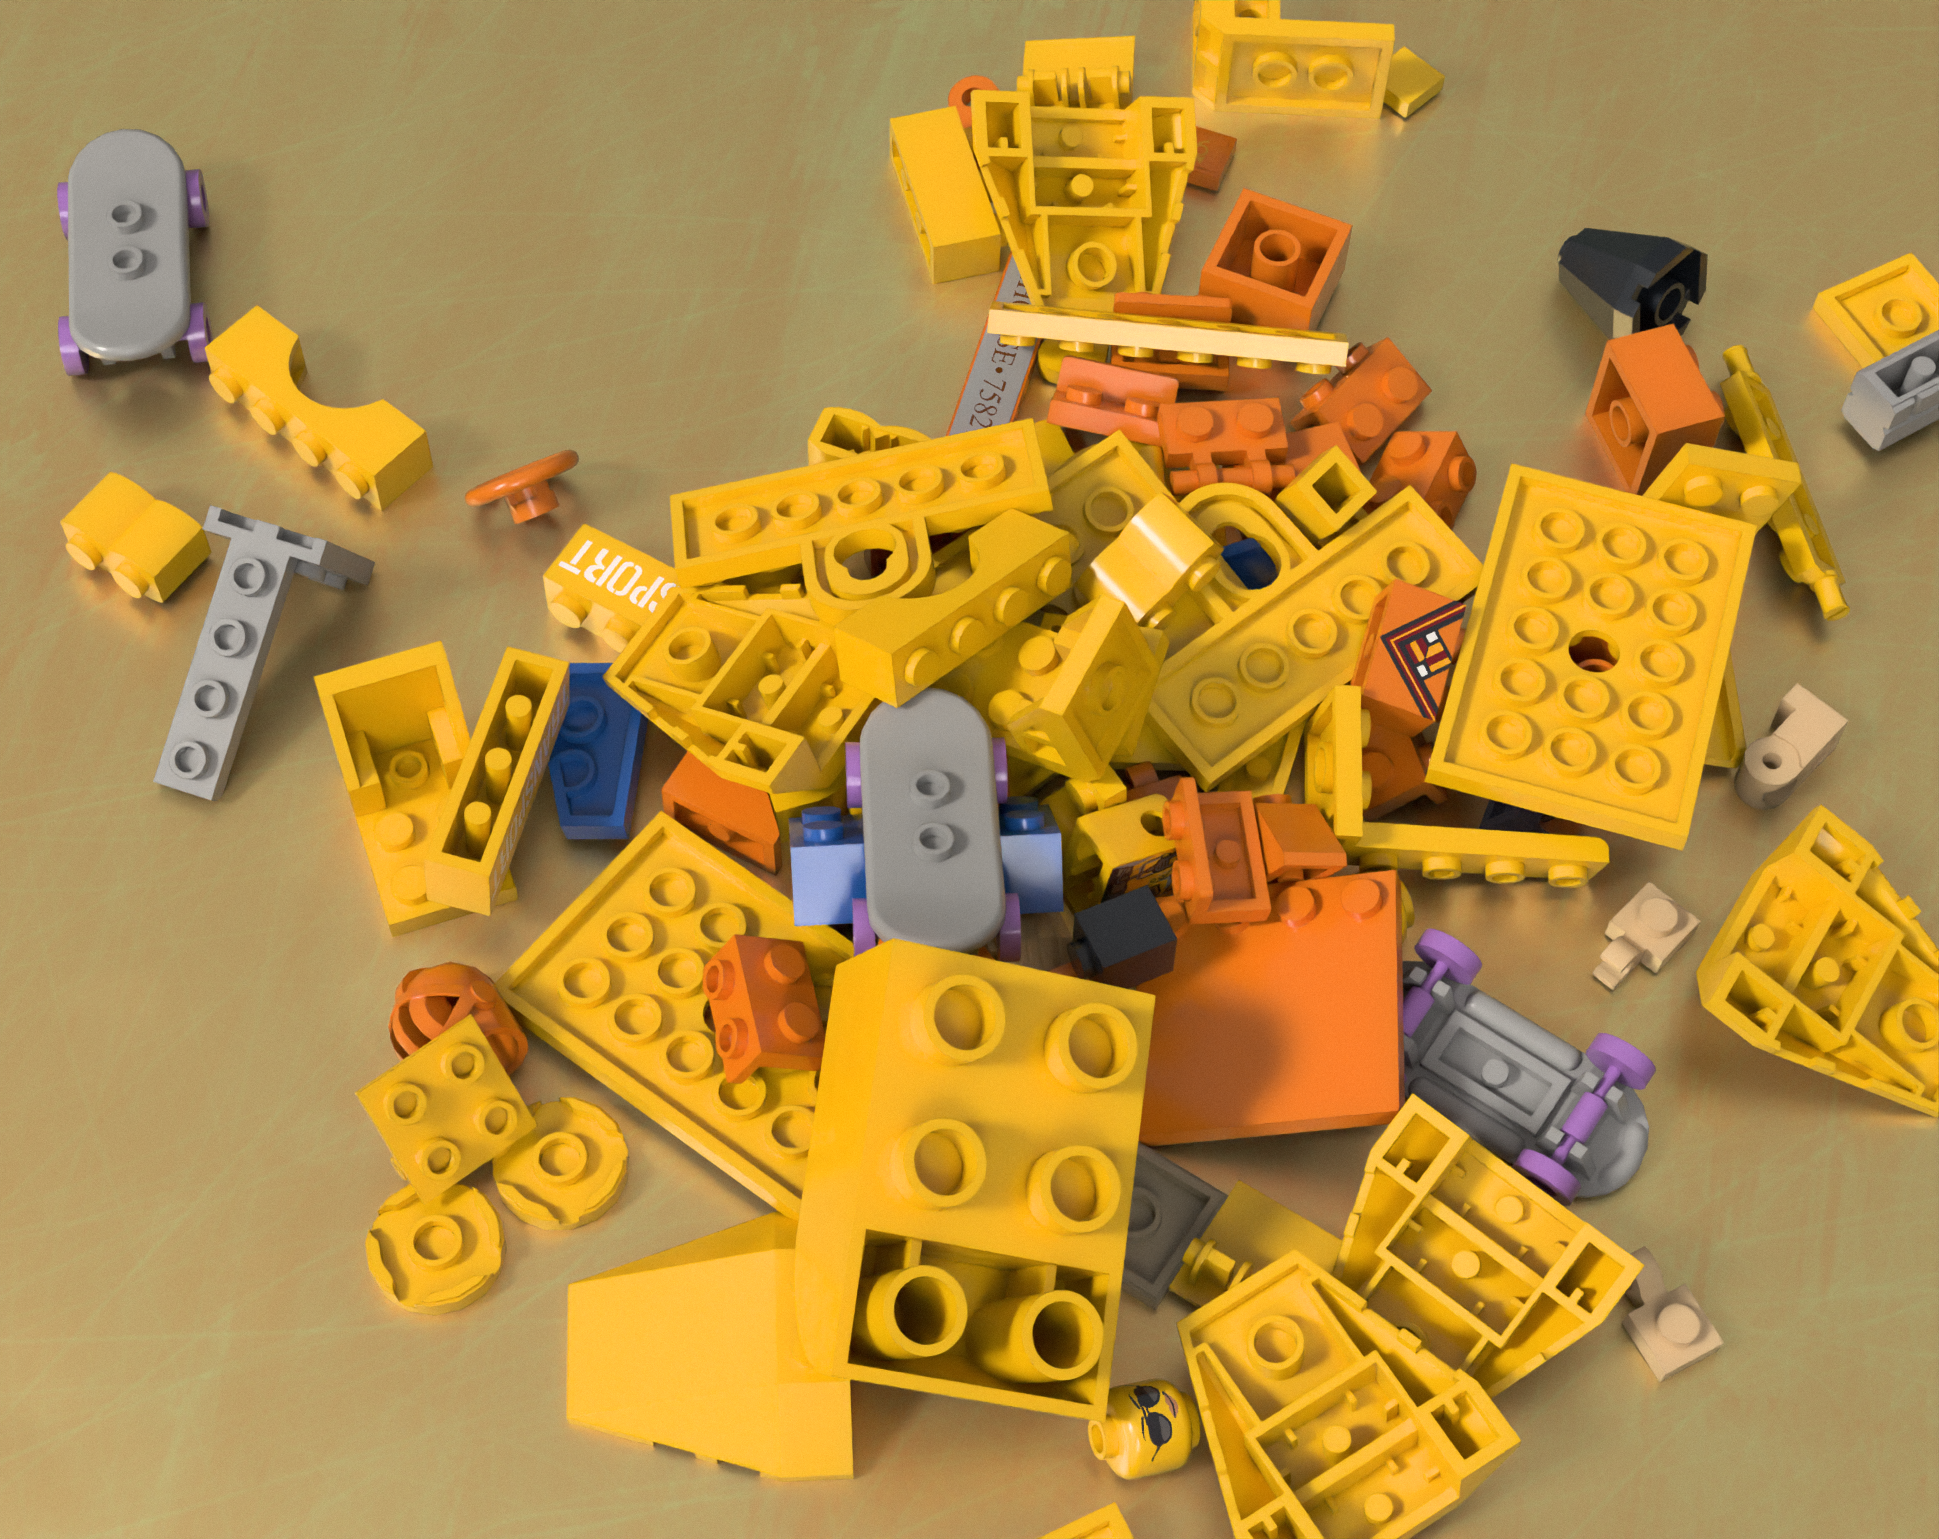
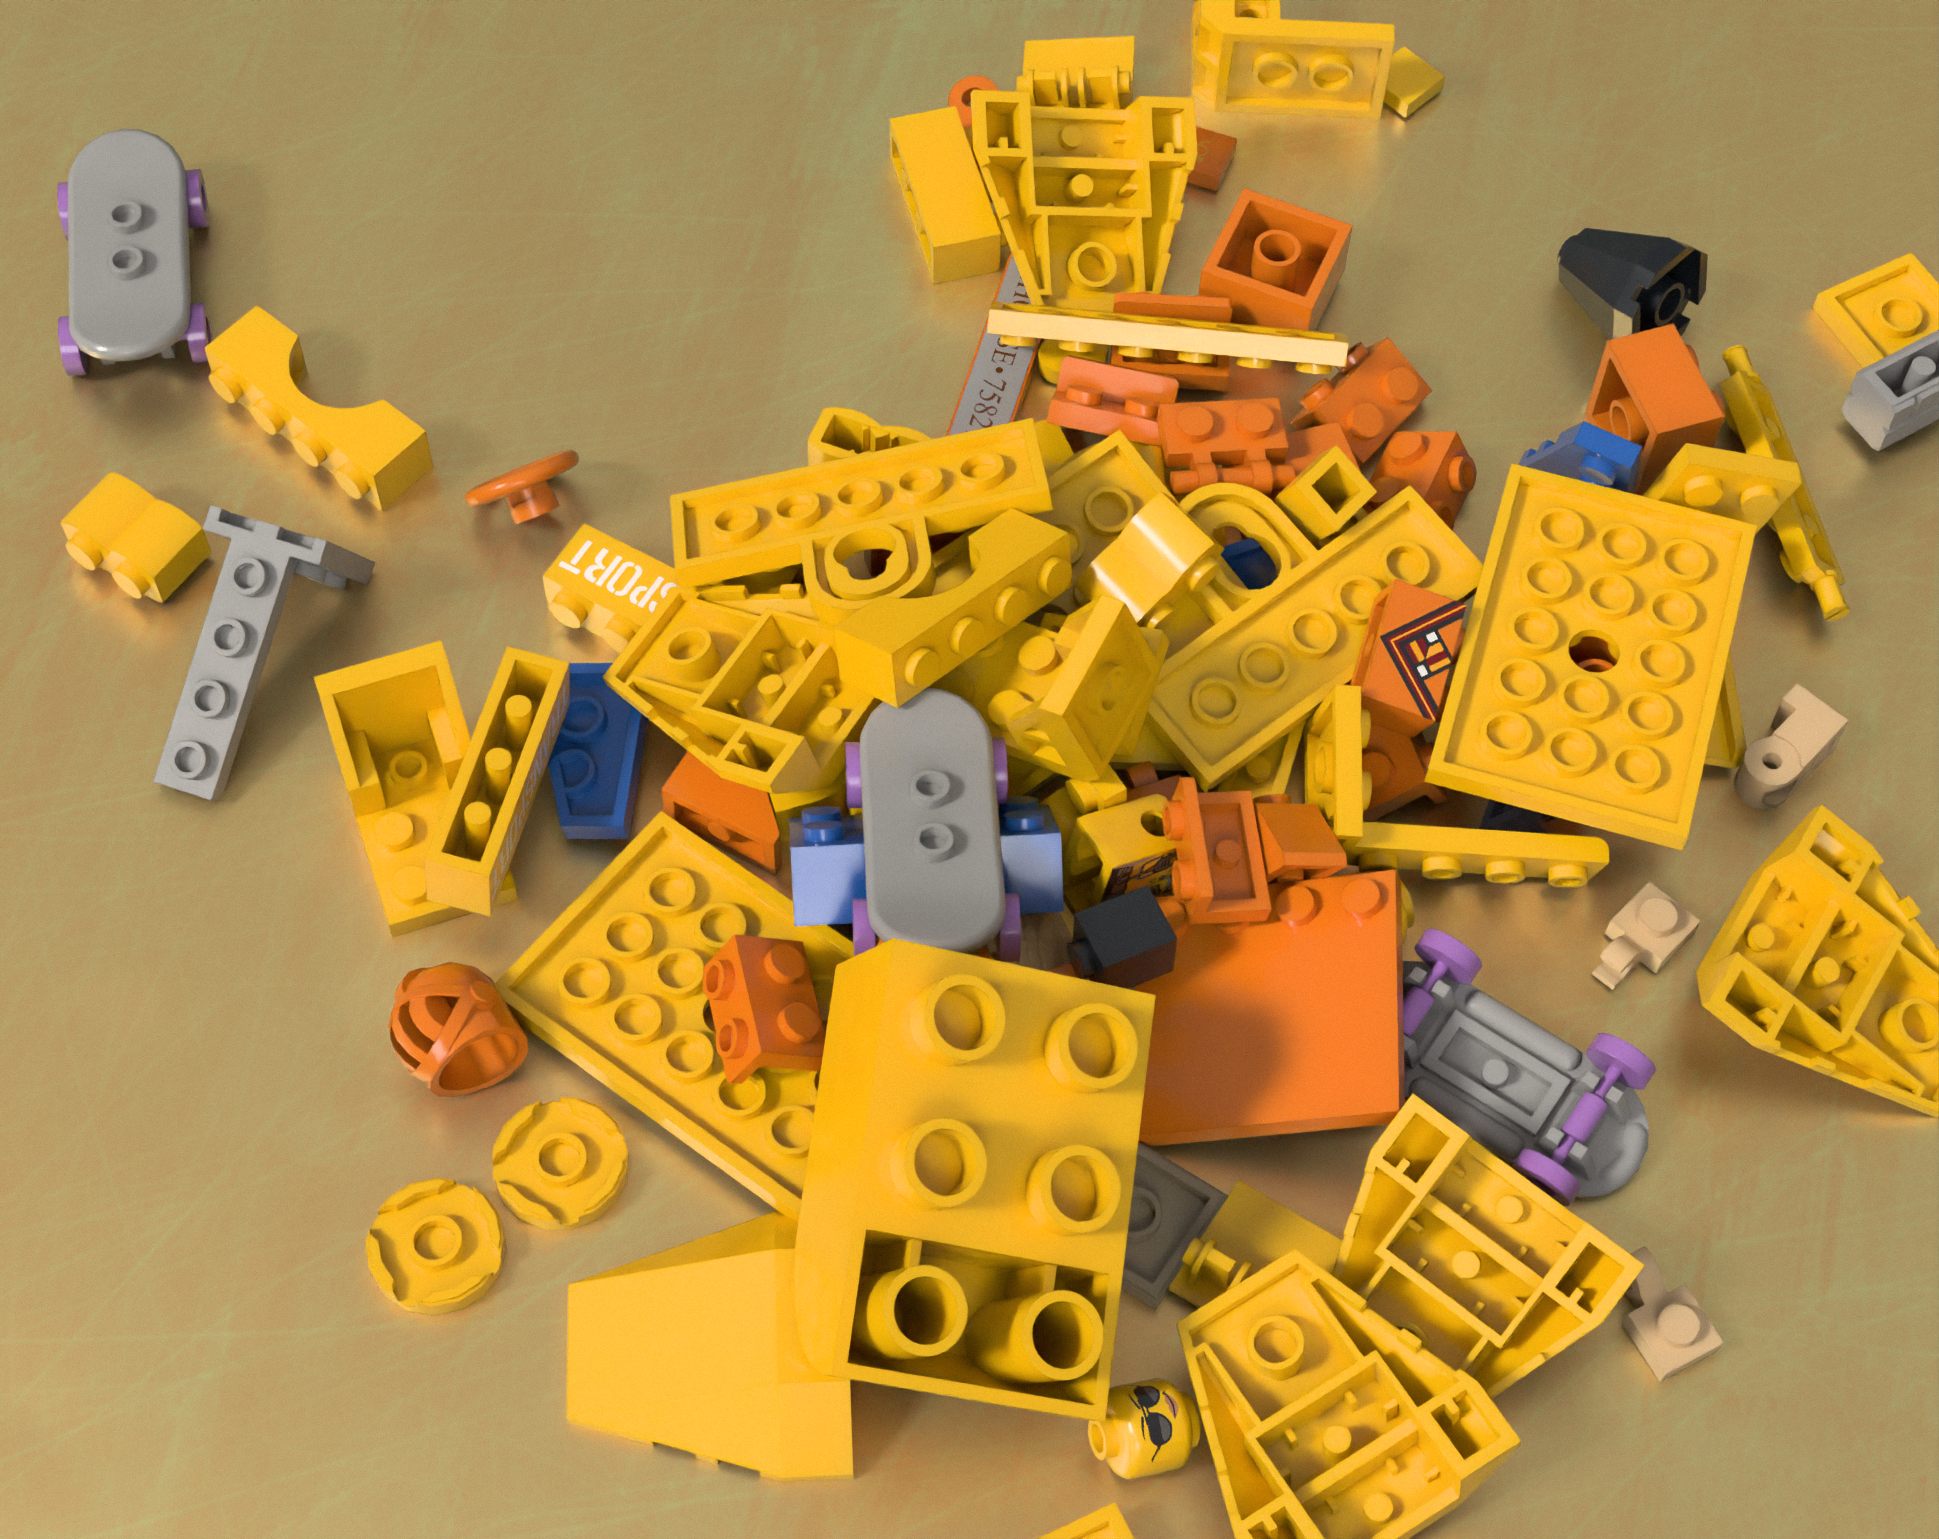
yellow hinge [355,1014,538,1205] -> none
none -> blue wing [1518,421,1642,494]

